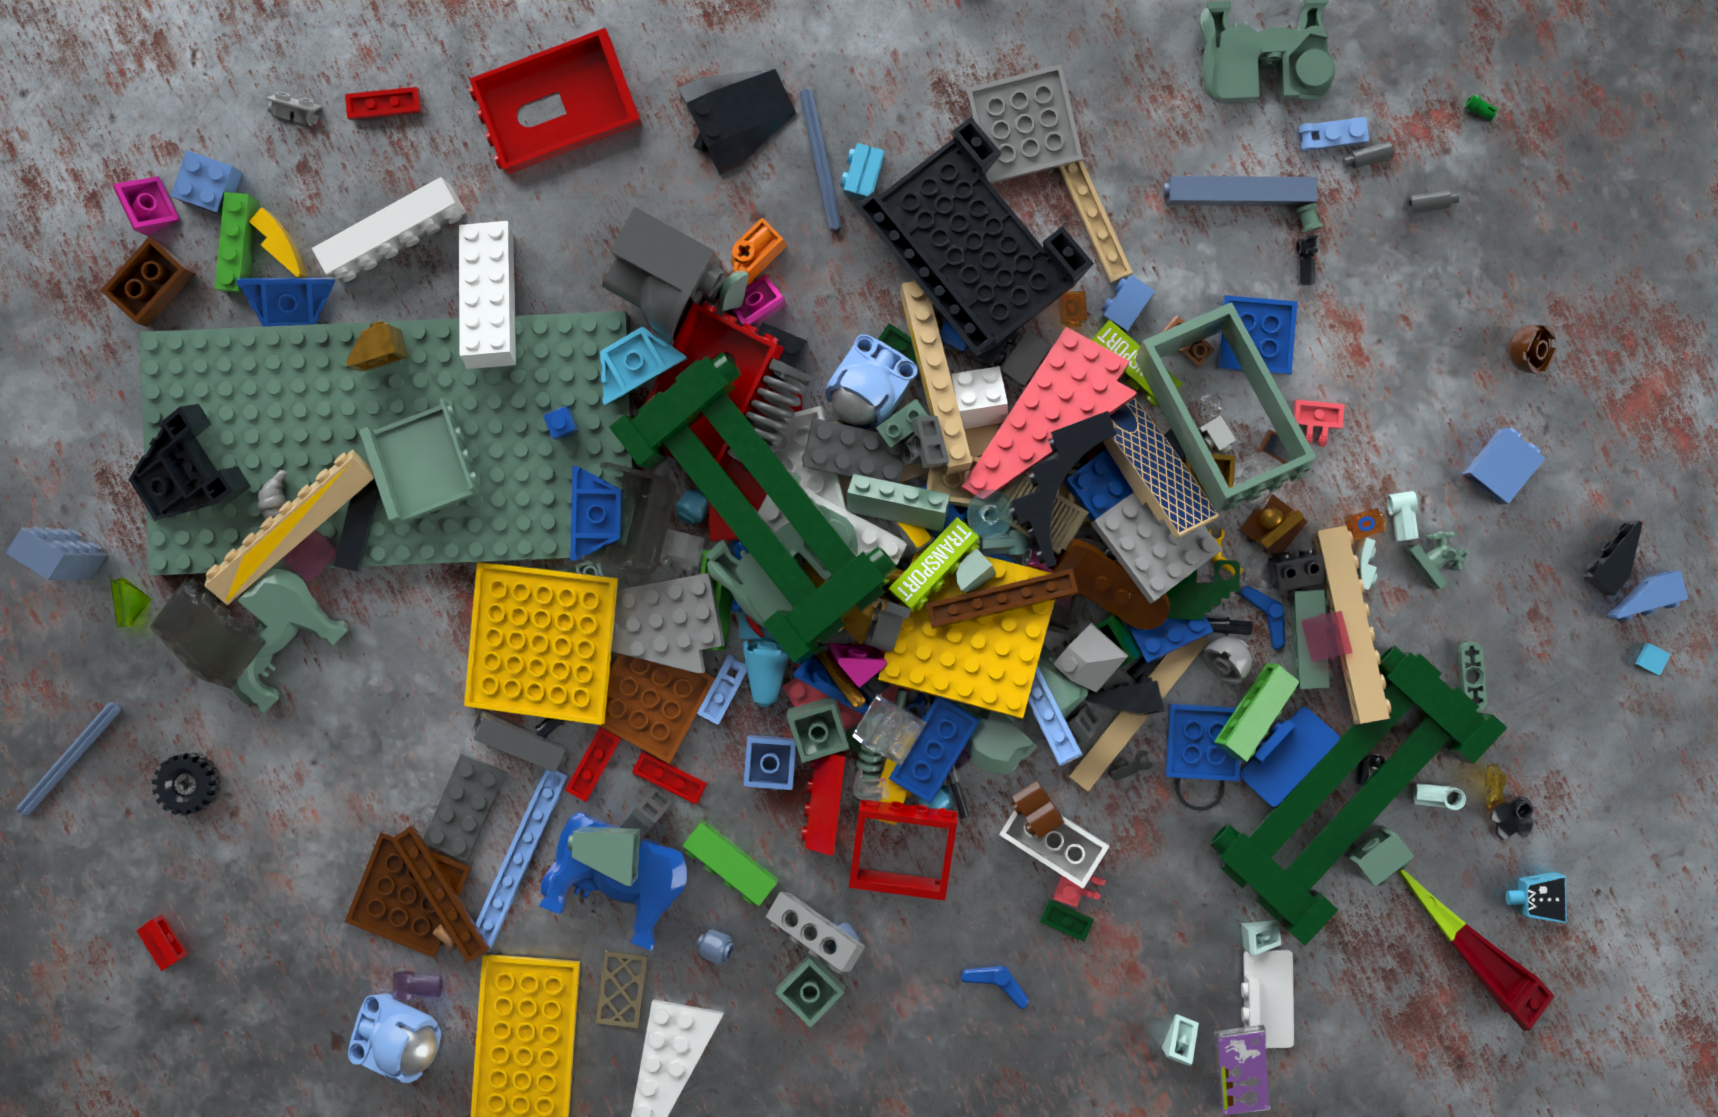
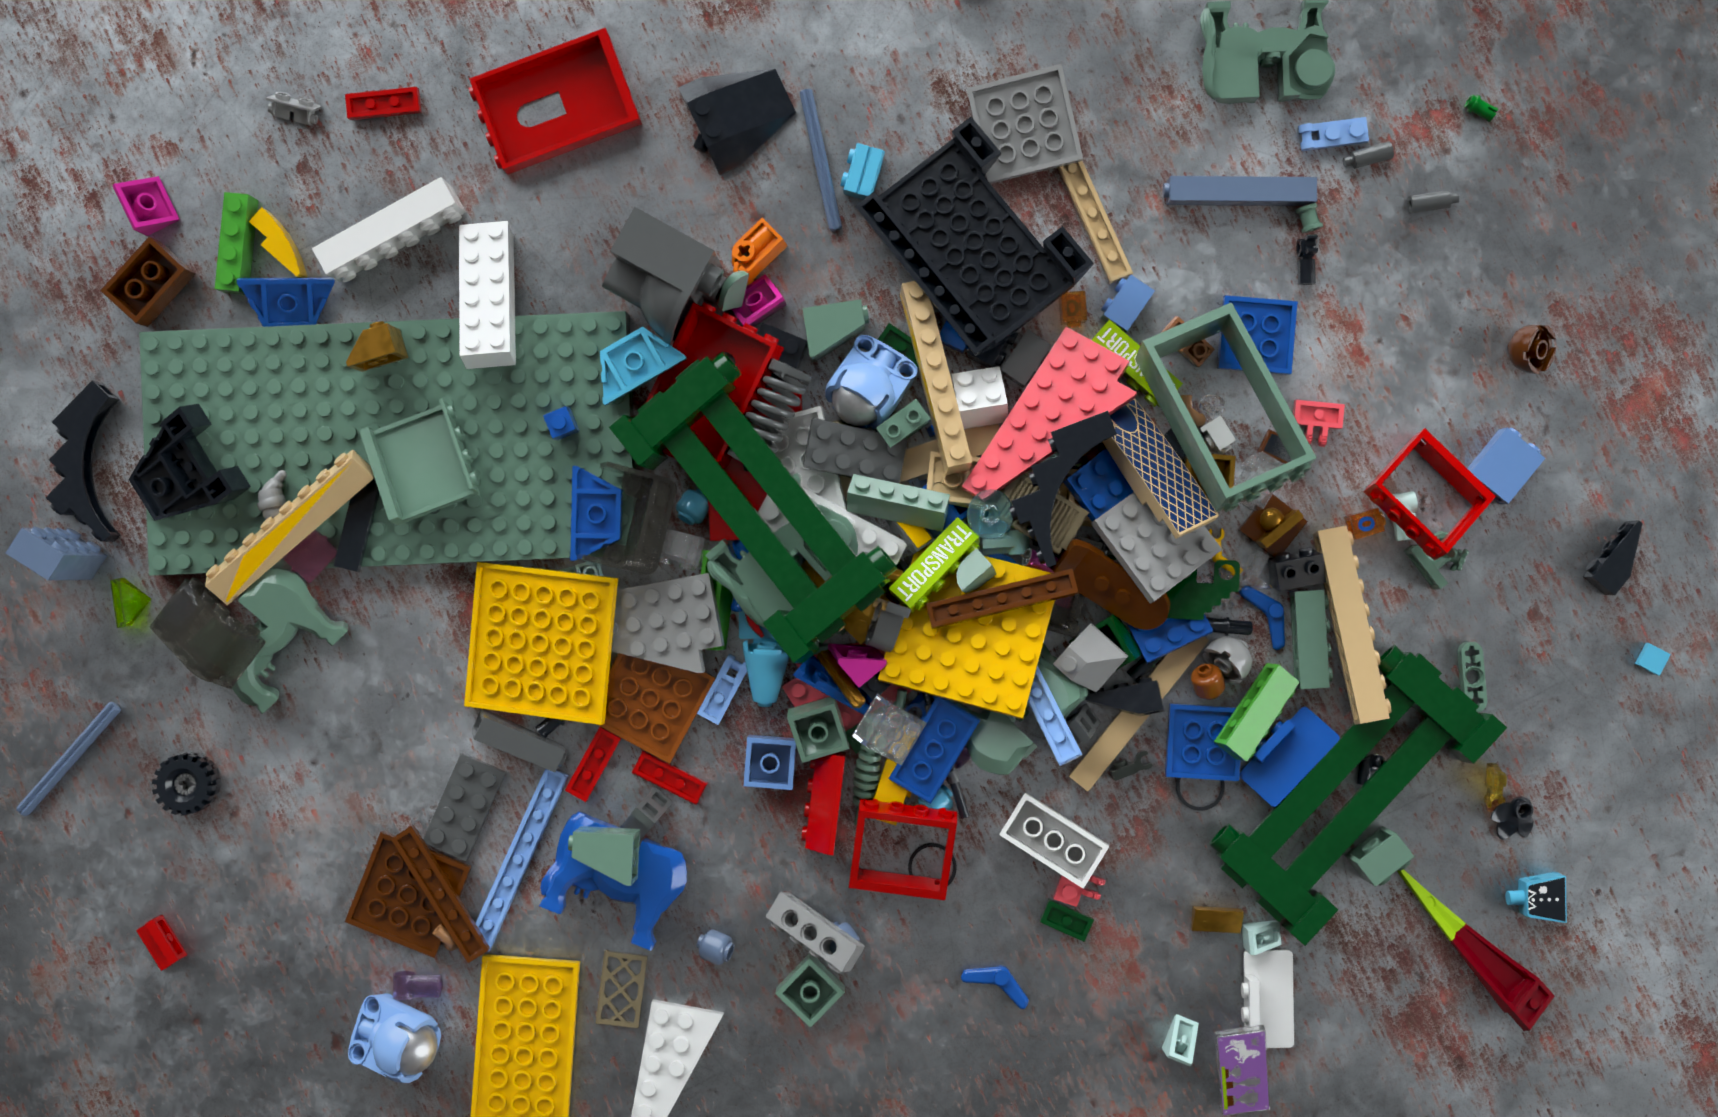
medium blue brick [171,150,243,216] -> none
bright green brick [682,820,778,906] -> none
clear plate [853,767,889,801] -> none
dark grey tile [900,416,949,468] -> none
reddish brown brick [1011,780,1065,839] -> none
clear pink piece [1301,611,1353,662] -> none
light aqua slope [1356,538,1377,590] -> none
light aqua piece [1412,783,1466,810] -> none
medium blue slope [1607,571,1689,622] -> none
none -> black arch [46,380,121,542]
none -> sand green slope [802,299,869,363]
none -> black piece [908,843,957,886]
none -> medium nougat arm [1180,395,1206,427]
none -> dark orange head [1191,664,1225,700]
none -> pearl gold slope [1191,906,1244,933]
none -> red window [1363,428,1496,561]

